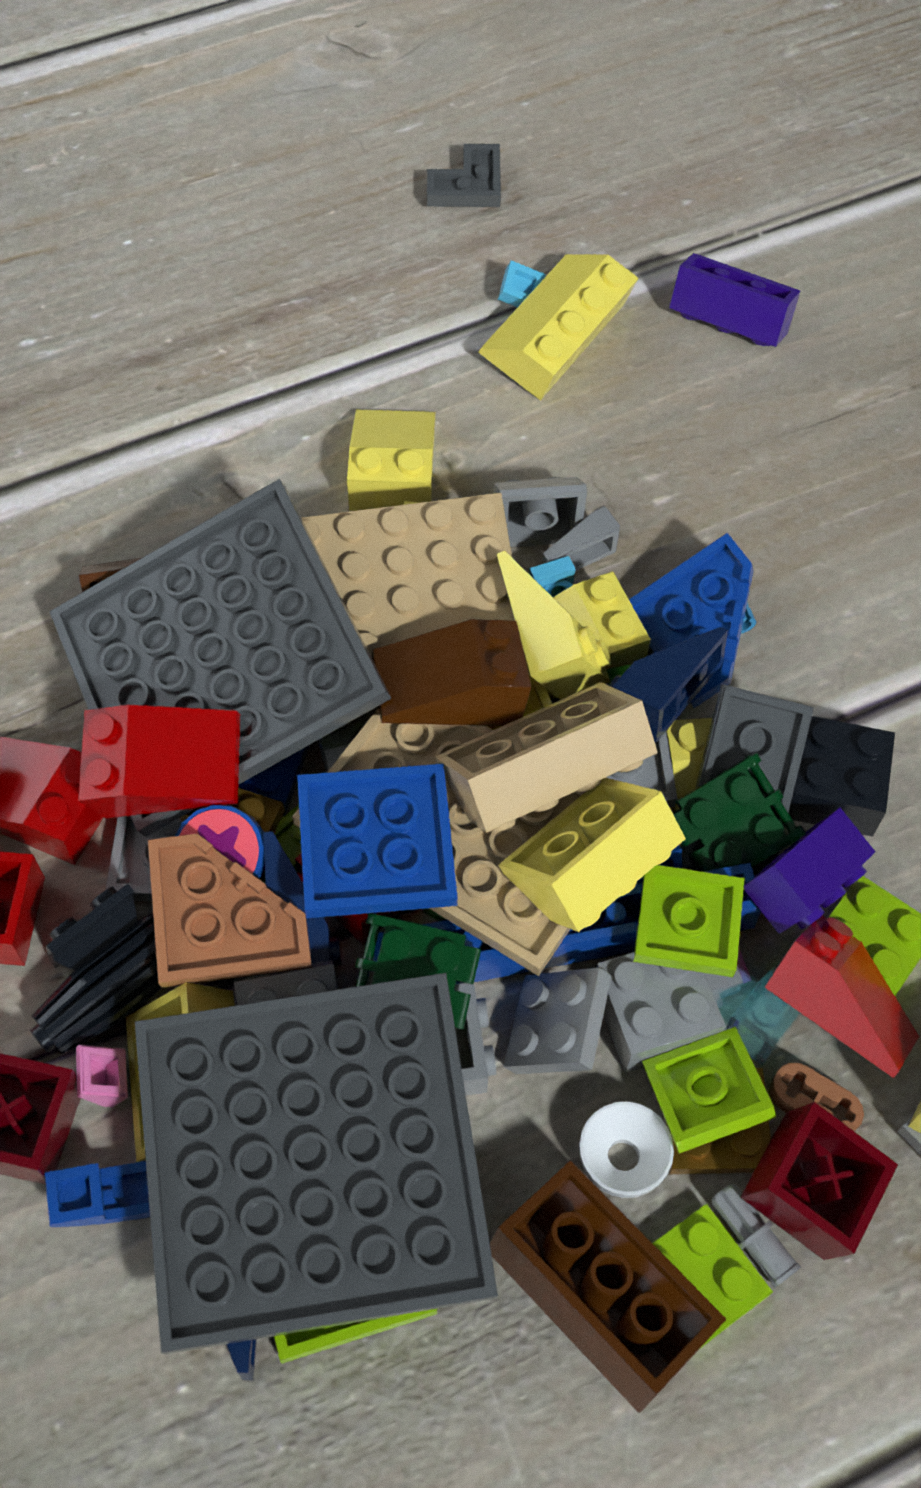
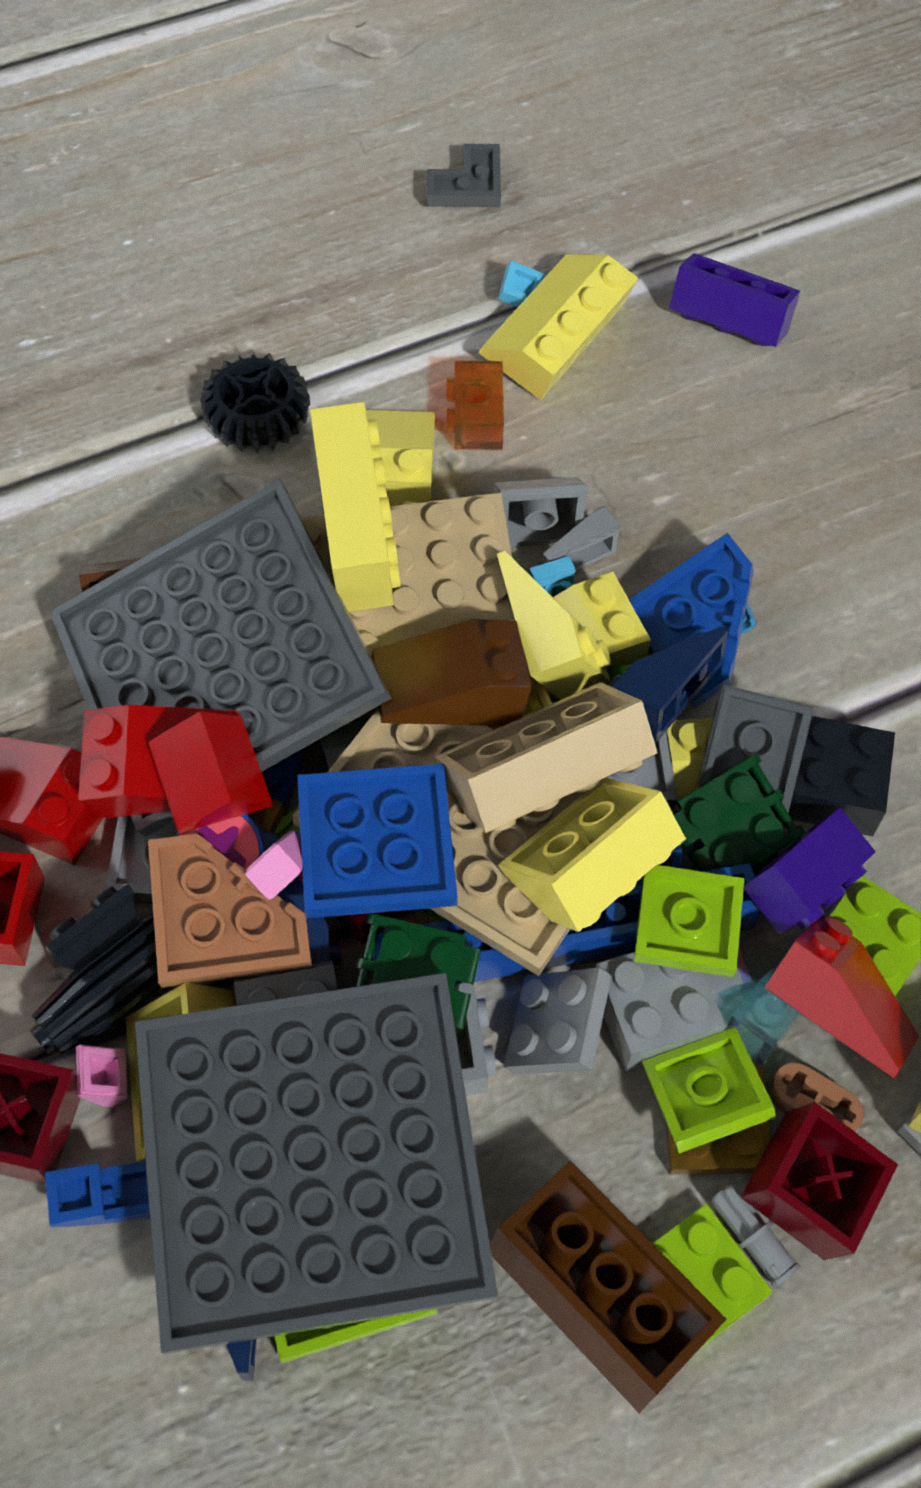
white piece [579,1102,674,1198] -> none
none -> red slope [148,711,273,834]
none -> black gear [200,351,310,453]
none -> bright pink slope [245,830,302,900]
none -> light yellow brick [310,402,401,612]
none -> clear orange brick [446,361,504,450]

